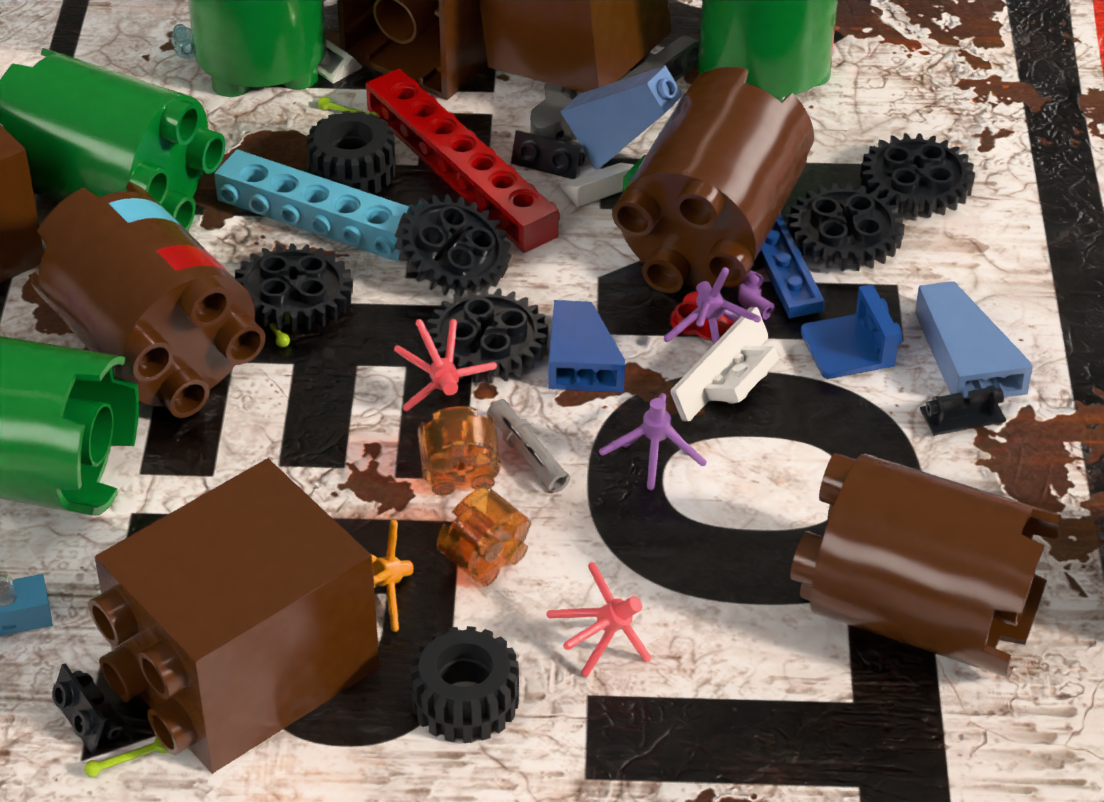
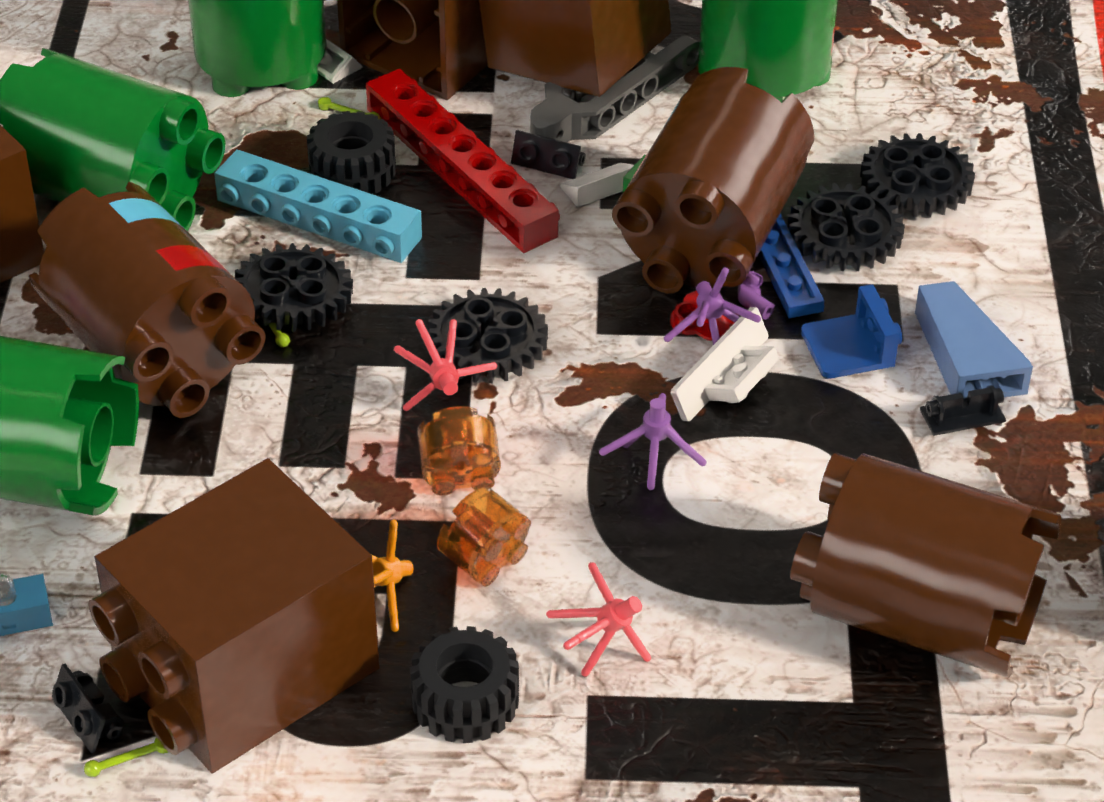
clear light blue cylinder [171,24,195,59] -> none
black gear [395,194,512,297] -> none
light grey pin [487,399,570,493] -> none
blue slope [548,300,625,393] -> none
medium blue slope [560,65,683,169] -> none

